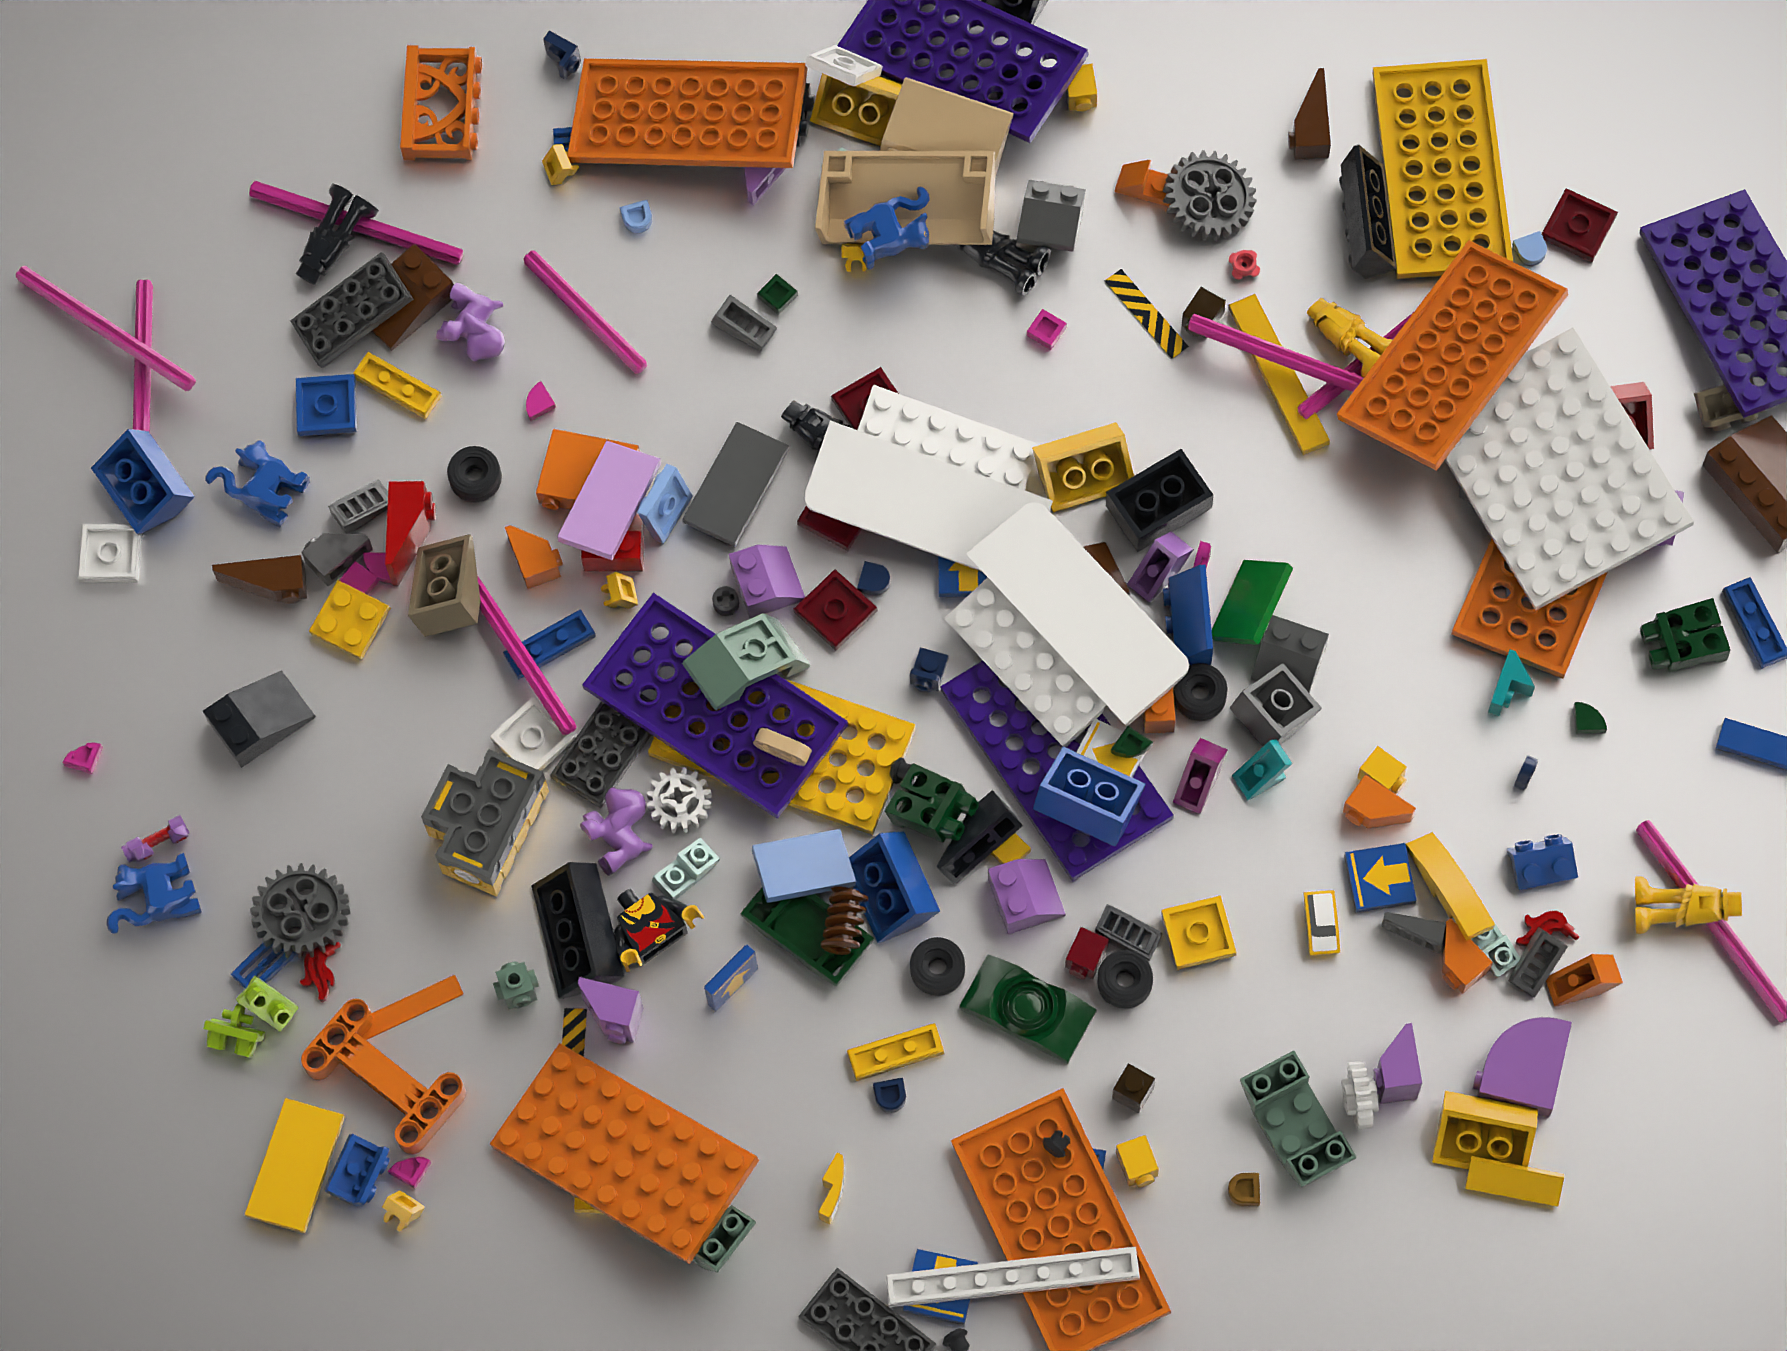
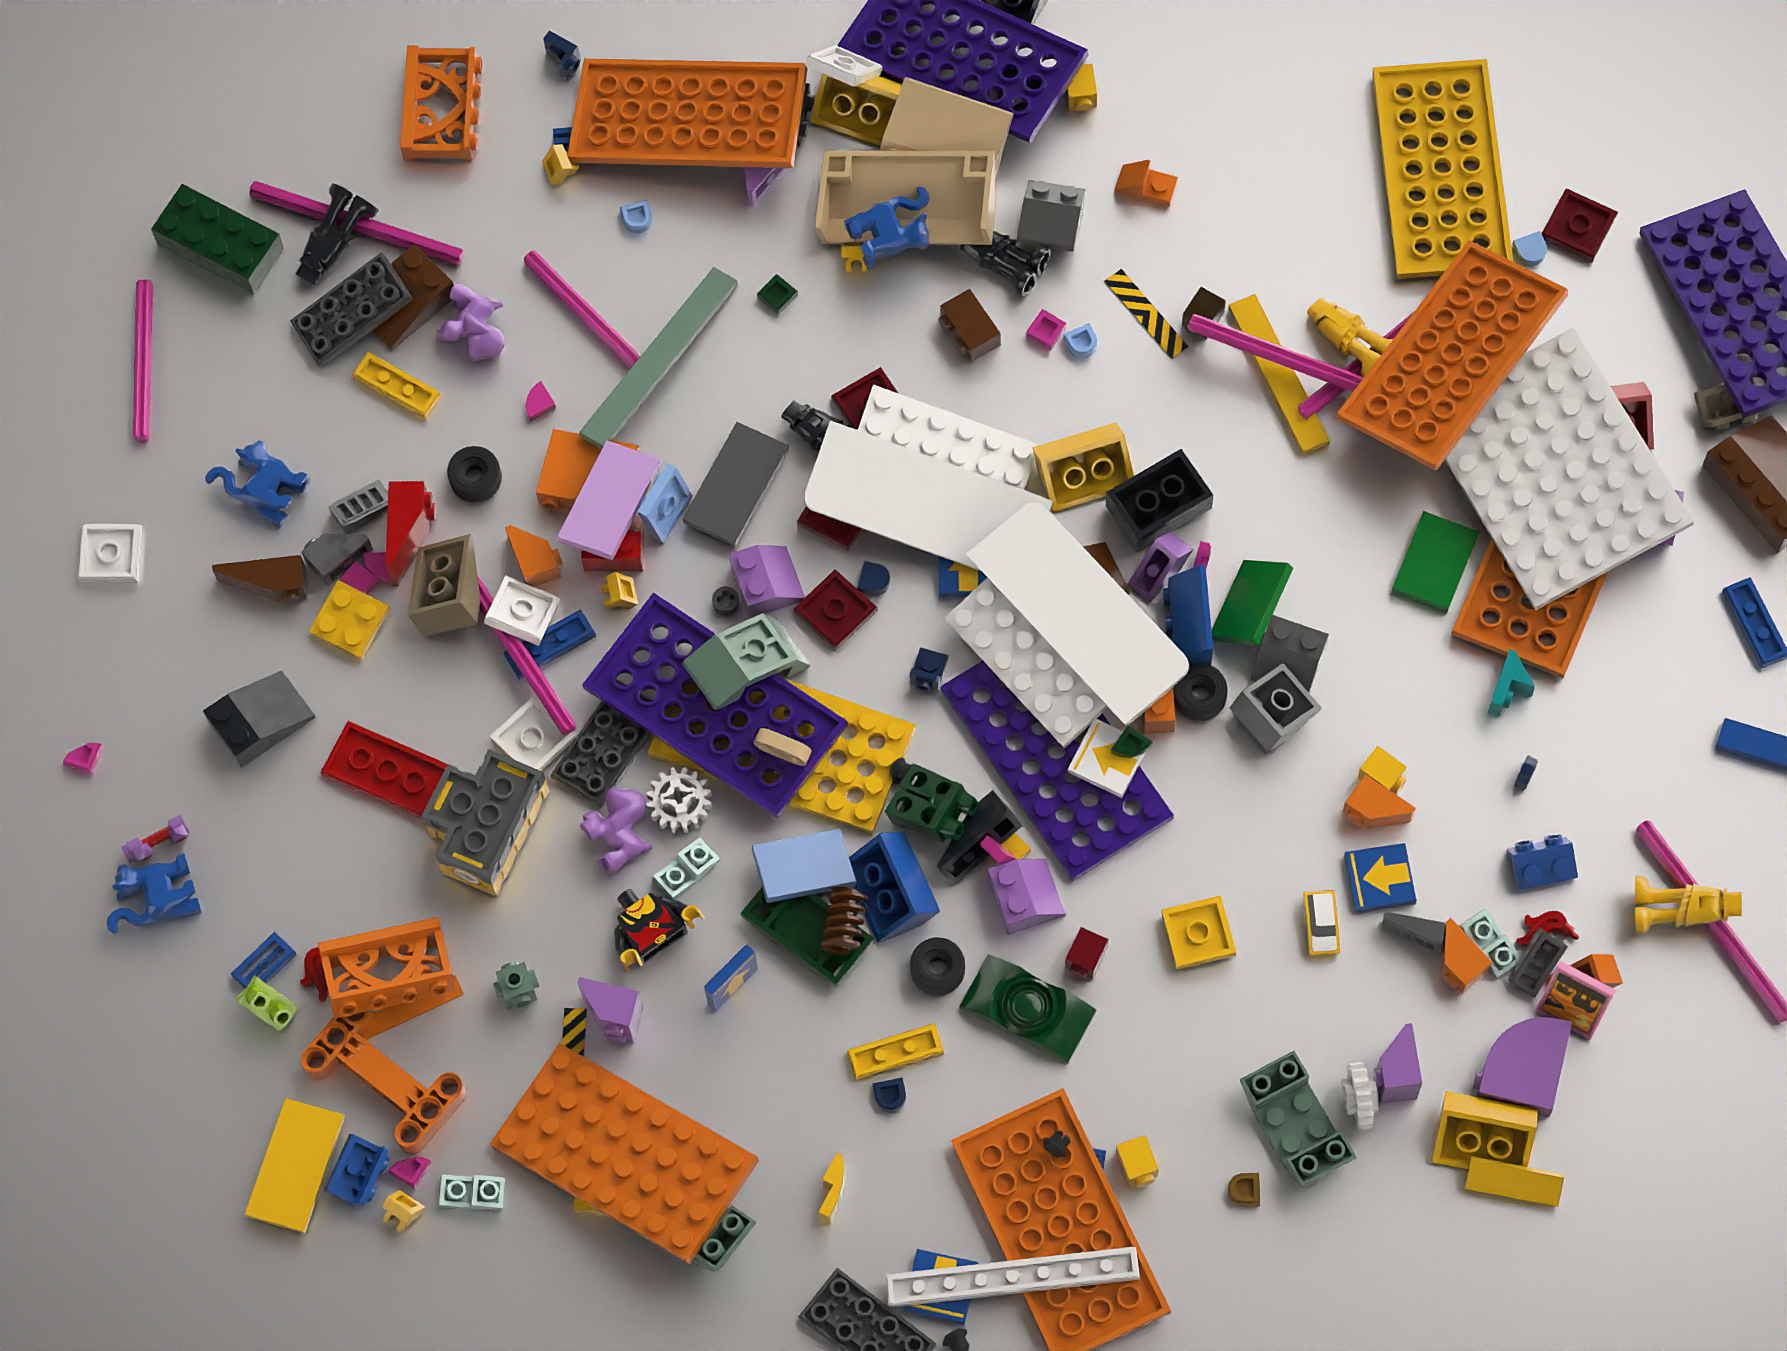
dark pink axle [16,266,196,391] -> none
blue slope [91,429,195,534] -> none
lime hips [203,1003,265,1057] -> none
dark grey gear [250,863,351,959] -> none
blue plate [296,374,357,436] -> none
black slope [531,862,625,999] -> none
dark grey slope [711,295,777,351] -> none
blue slope [1033,747,1146,847] -> none
black slope [1095,904,1163,961] -> none
black tyre [1097,950,1153,1009] -> none
dark brown brick [1112,1063,1155,1113] -> none
dark grey gear [1163,150,1257,241] -> none
magenta slope [1173,738,1228,814] -> none
coral plate [1229,250,1260,280] -> none
teal slope [1232,739,1293,800] -> none
reddish brown slope [1288,68,1331,160] -> none
black slope [1339,145,1397,279] -> none
yellow slope [1405,832,1495,941] -> none
dark green tile [1574,702,1607,734] -> none
dark green hips [1640,598,1731,673] -> none
none -> dark green brick [151,184,284,294]
none -> orange fence [318,917,455,1018]
none -> red tile [321,721,447,819]
none -> light aqua slope [438,1174,505,1210]
none -> white tile [484,575,560,646]
none -> sand green tile [579,267,738,450]
none -> reddish brown brick [938,288,1001,362]
none -> dark pink tile [980,836,1017,864]
none -> light blue tile [1063,323,1097,358]
none -> green tile [1392,511,1479,612]
none -> tile [1535,961,1616,1040]

